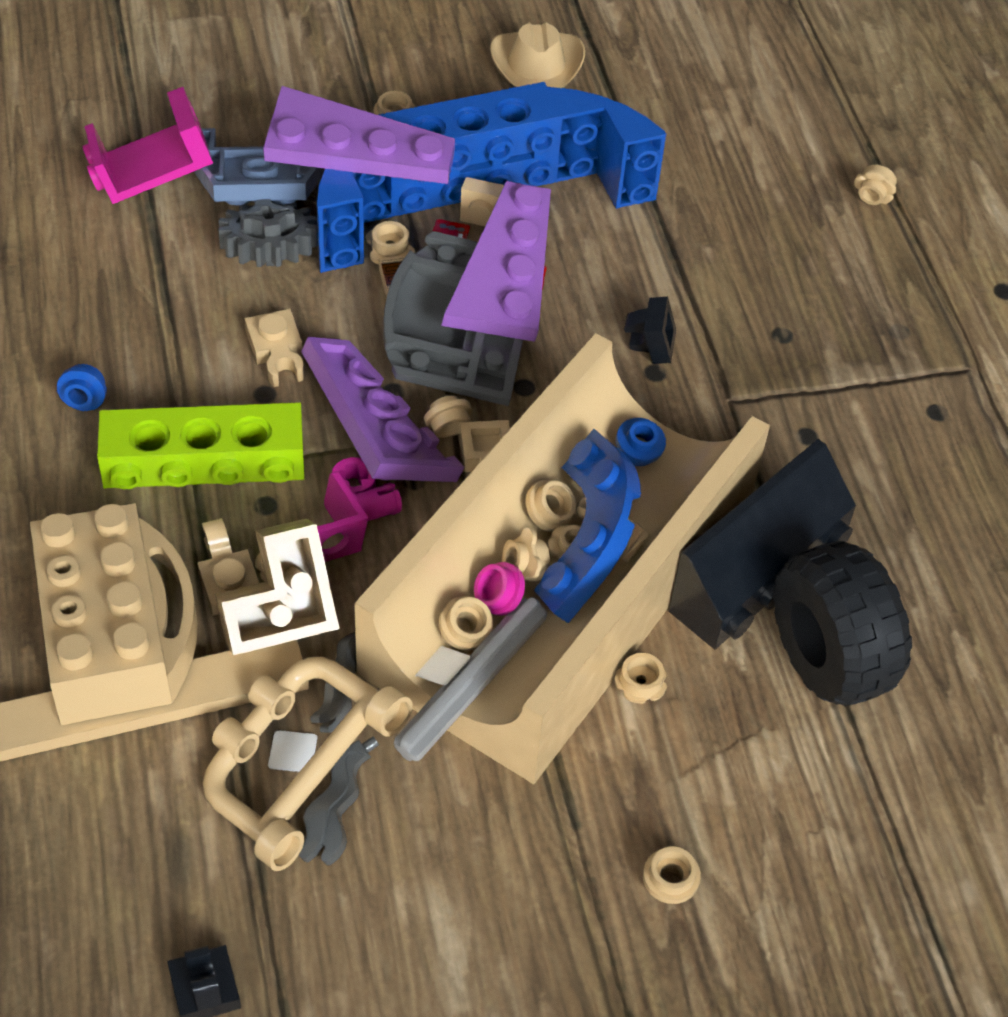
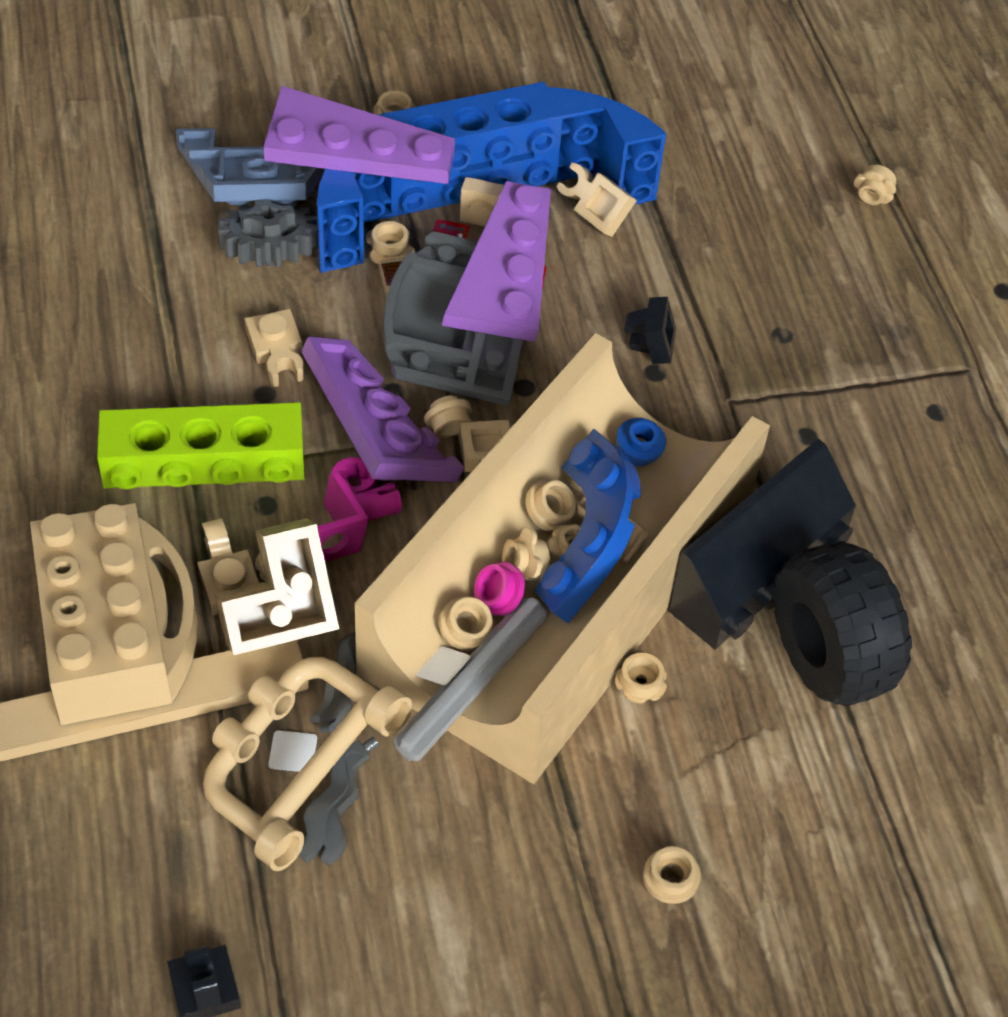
blue plate [57,364,107,411] -> none
dark pink panel [82,87,213,204] -> none
tan hat [490,22,585,88] -> none
none -> tan plate [557,163,637,237]

